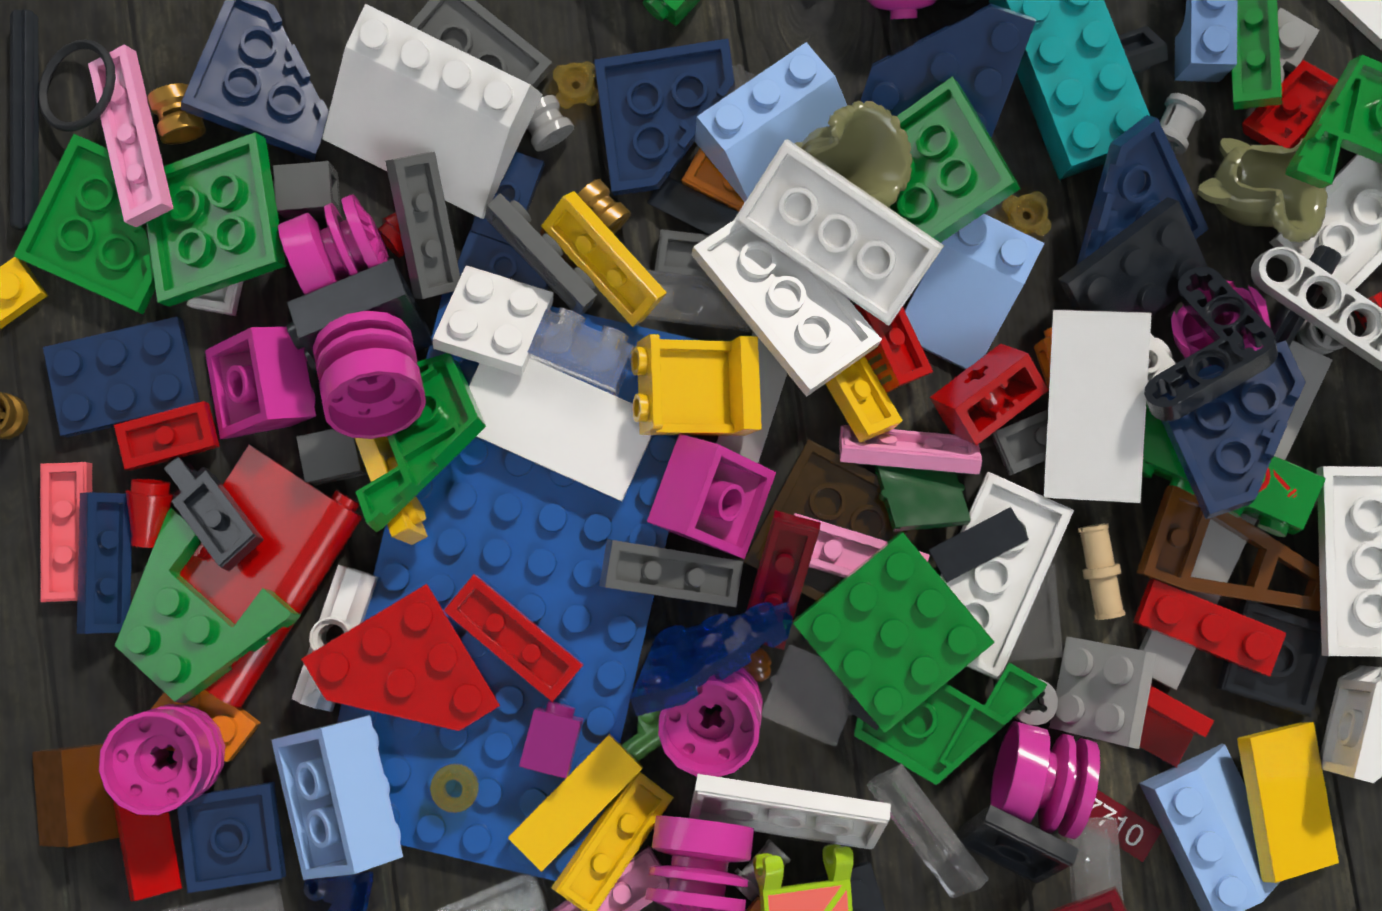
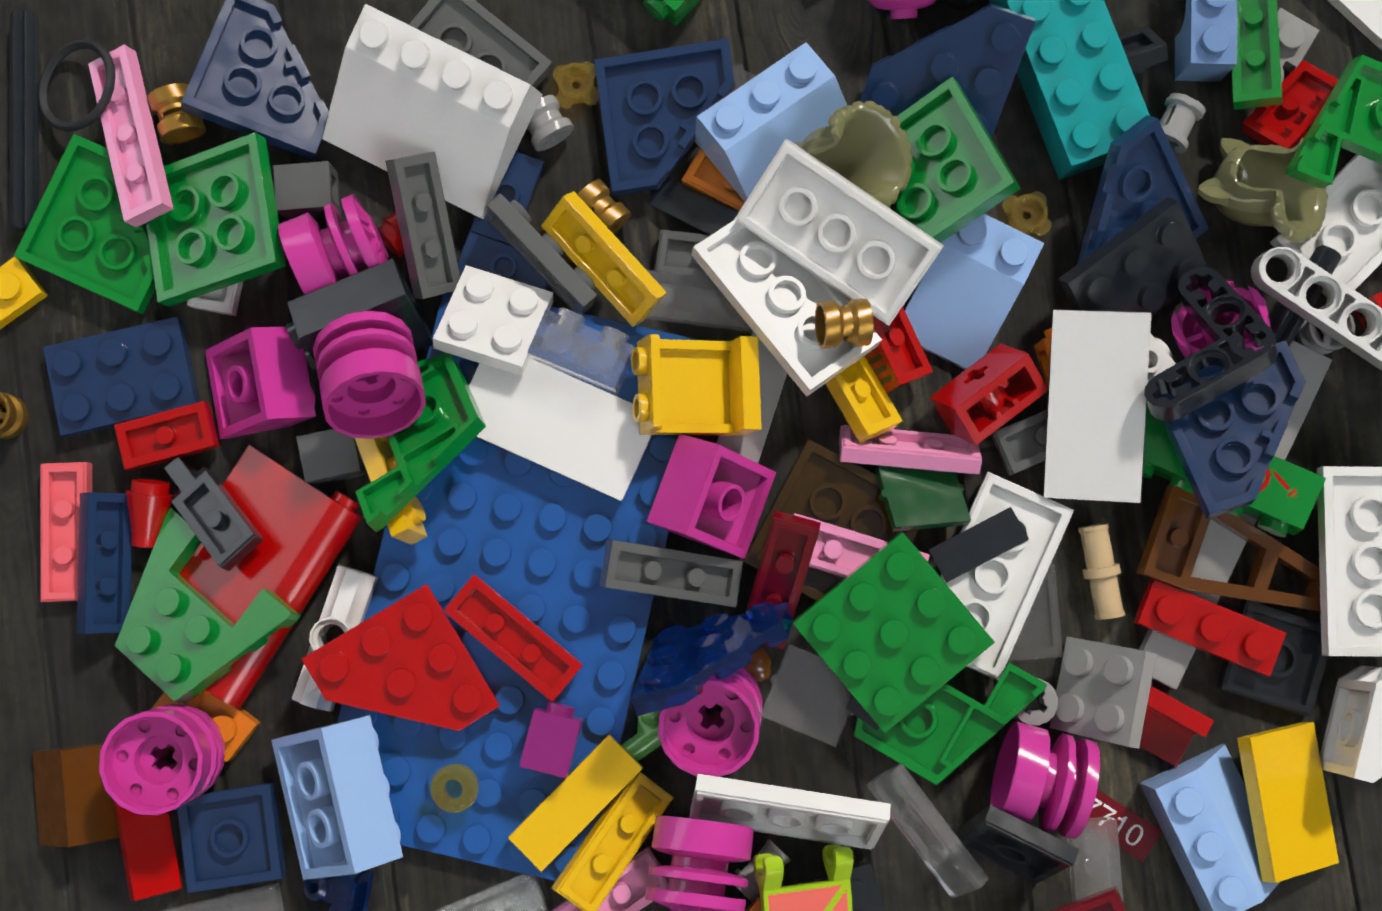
none -> pearl gold wheel [815,299,874,349]

